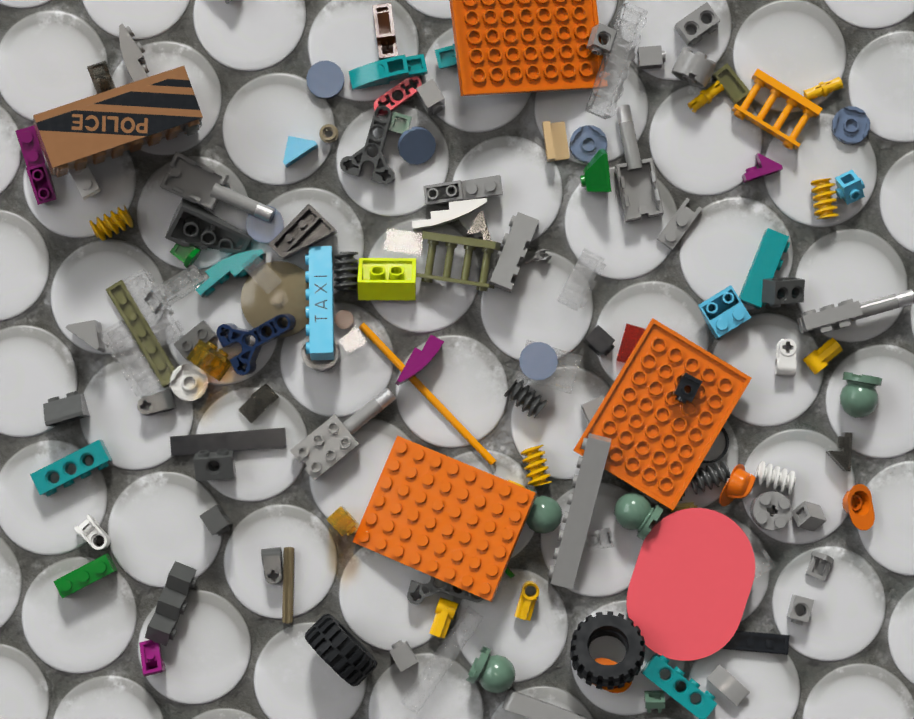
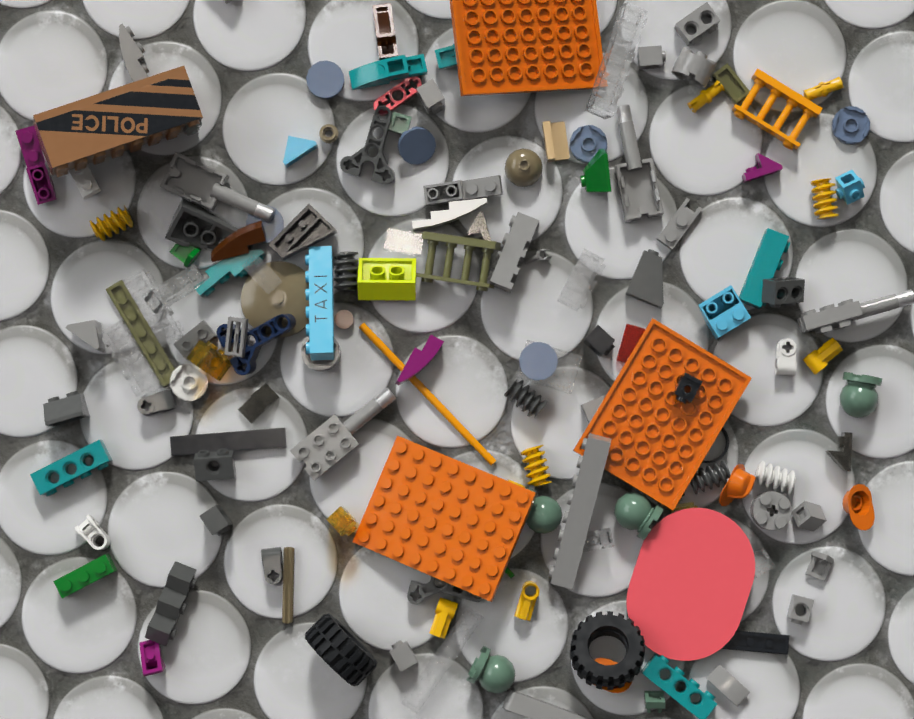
clear smoke slope [87,61,116,94] -> none
clear panel [339,325,368,355] -> none
light grey brick [586,23,617,56] -> none
none -> reddish brown slope [211,220,266,262]
none -> light grey tile [224,316,249,358]
none -> dark tan cylinder [505,148,543,187]
none -> dark grey slope [626,249,664,309]

